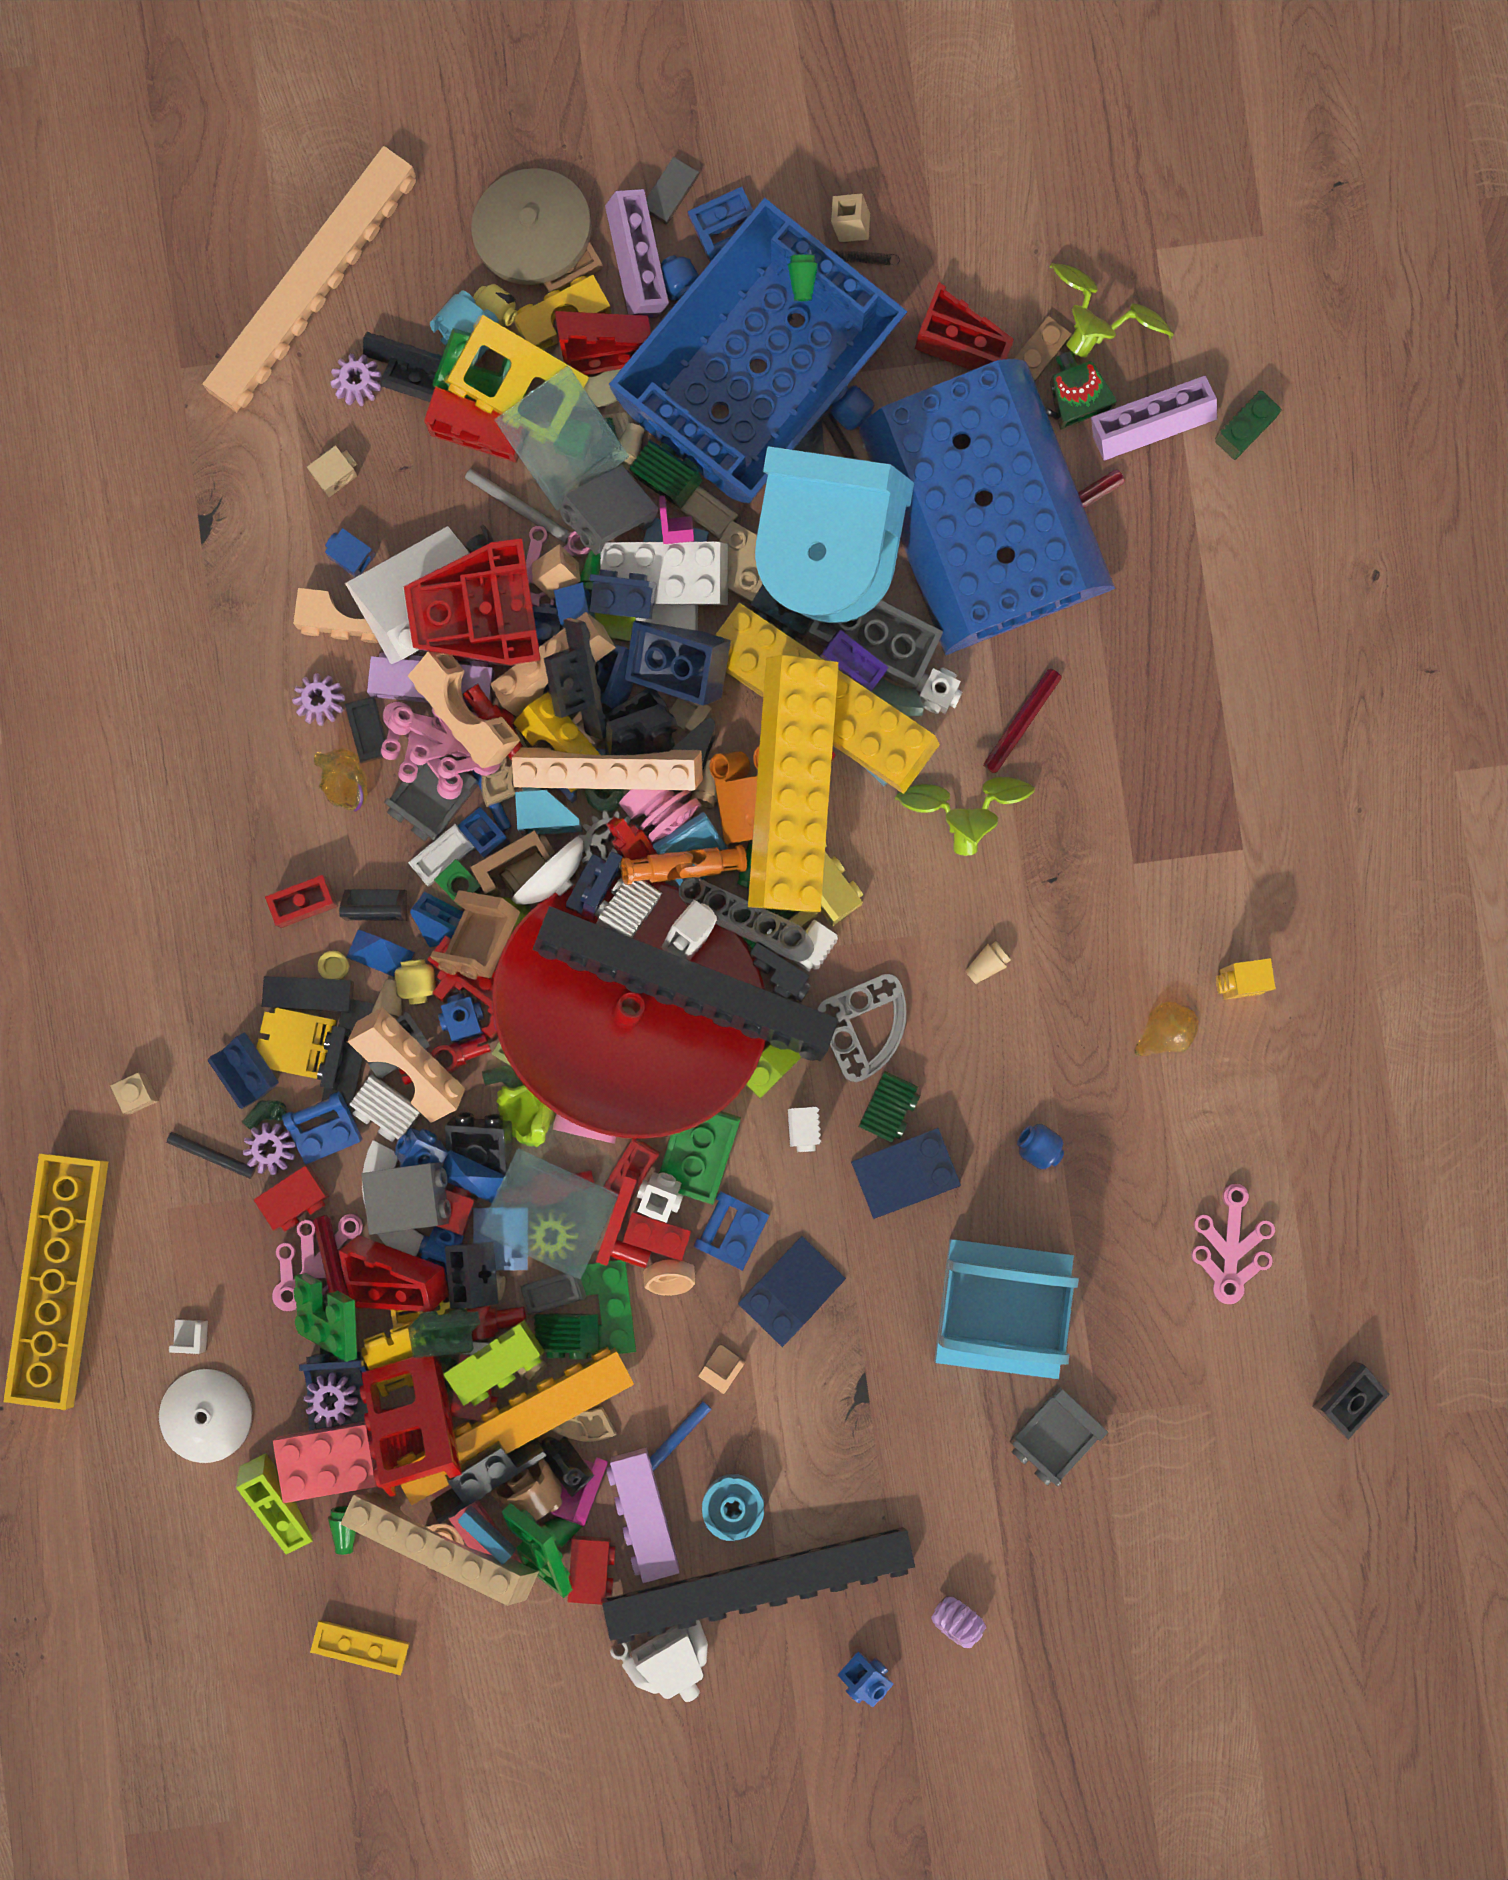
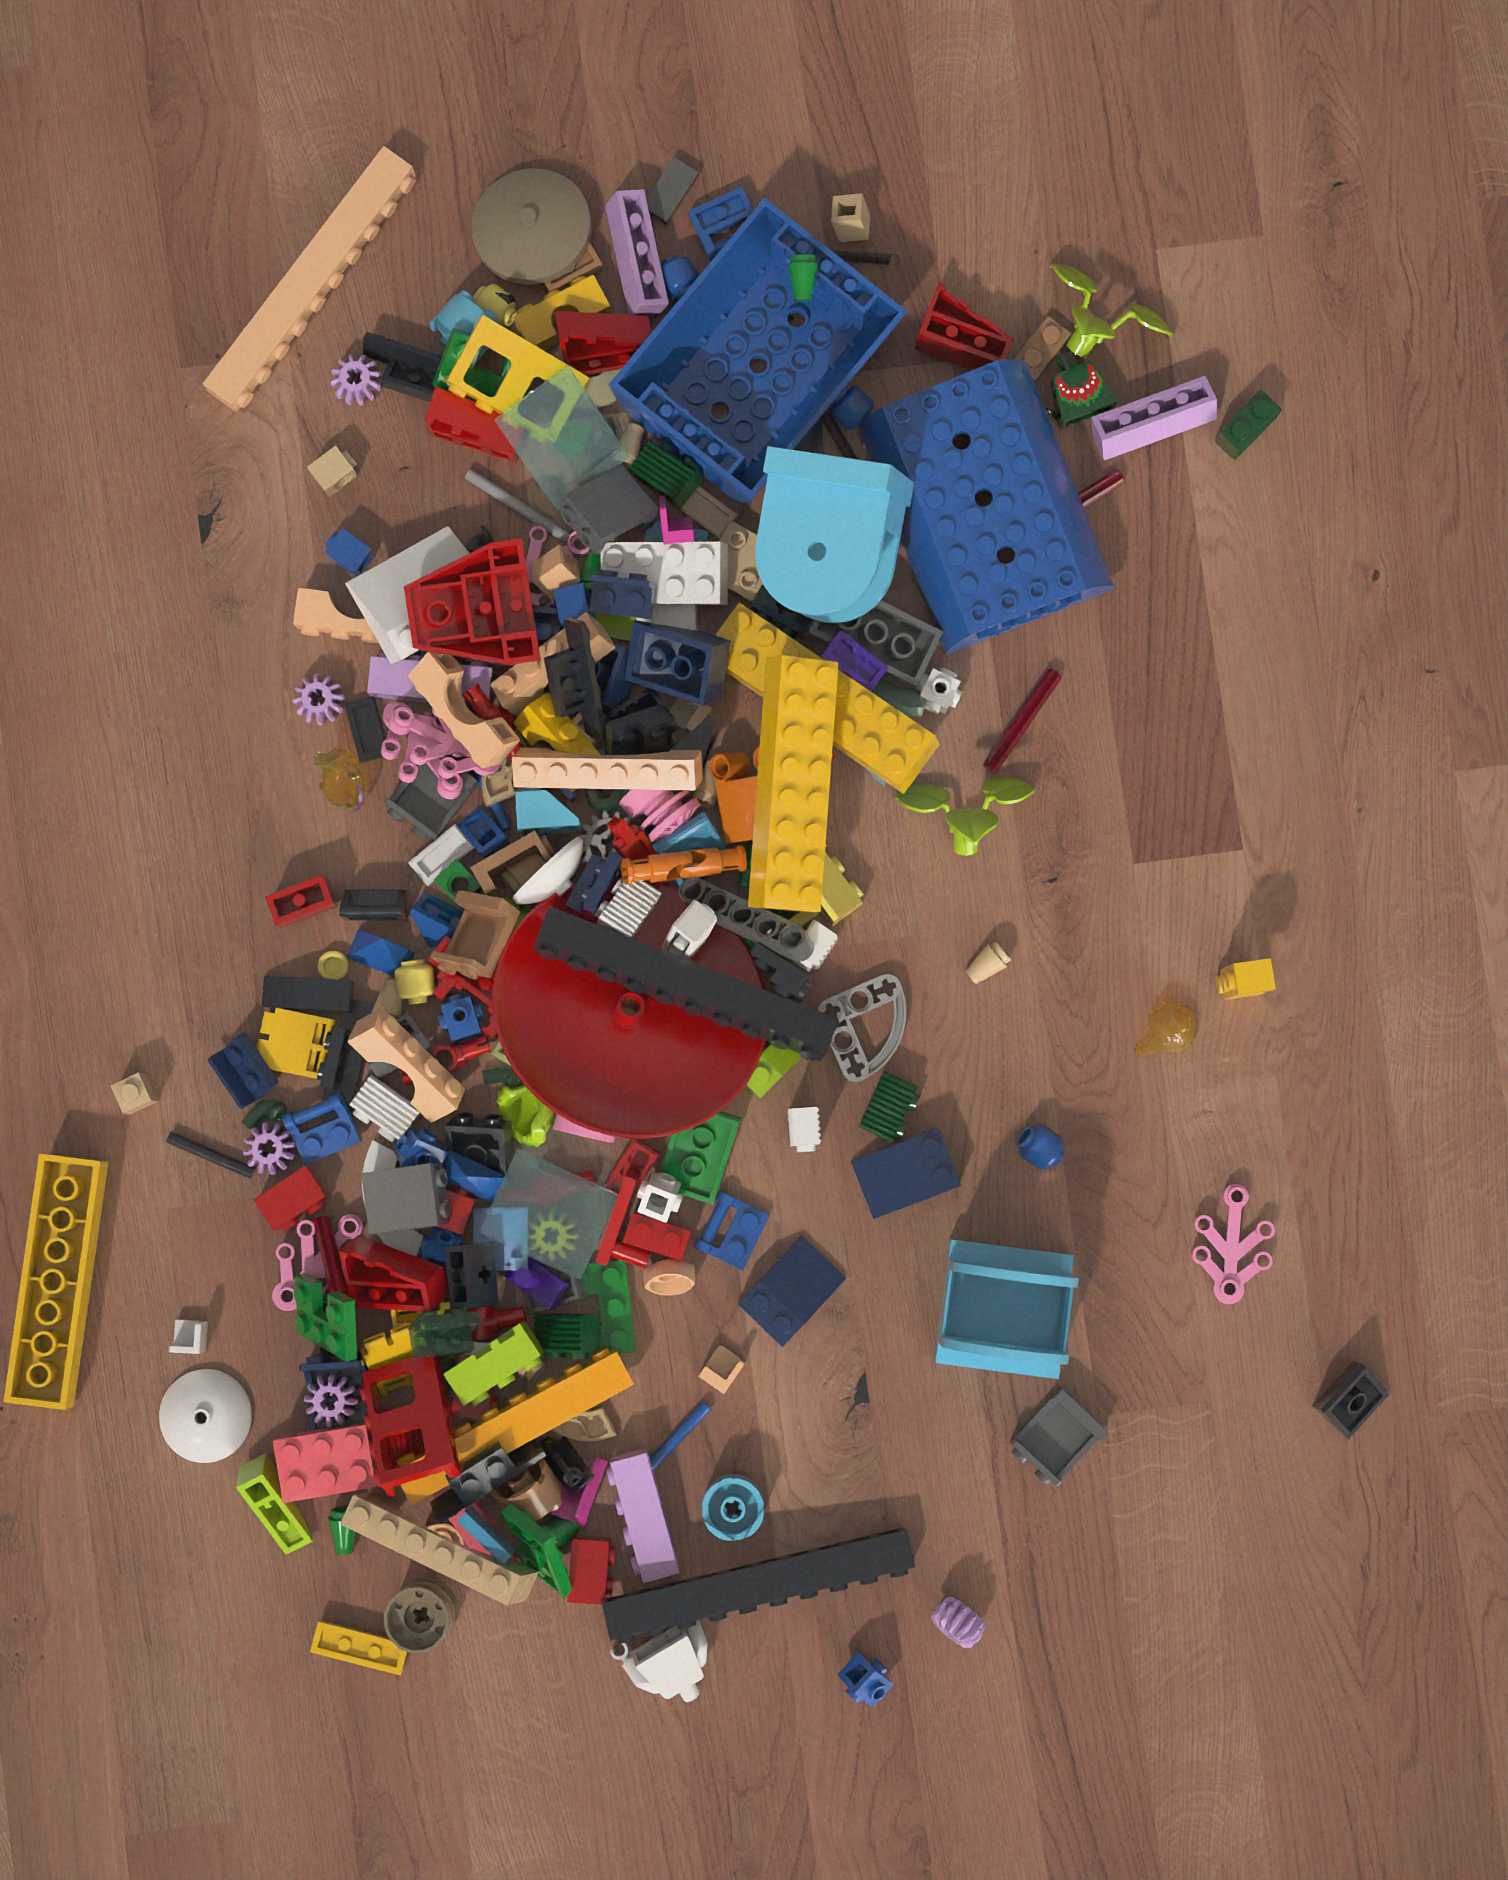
none -> dark tan wheel [384,1578,458,1654]
none -> dark purple tile [504,1253,570,1310]

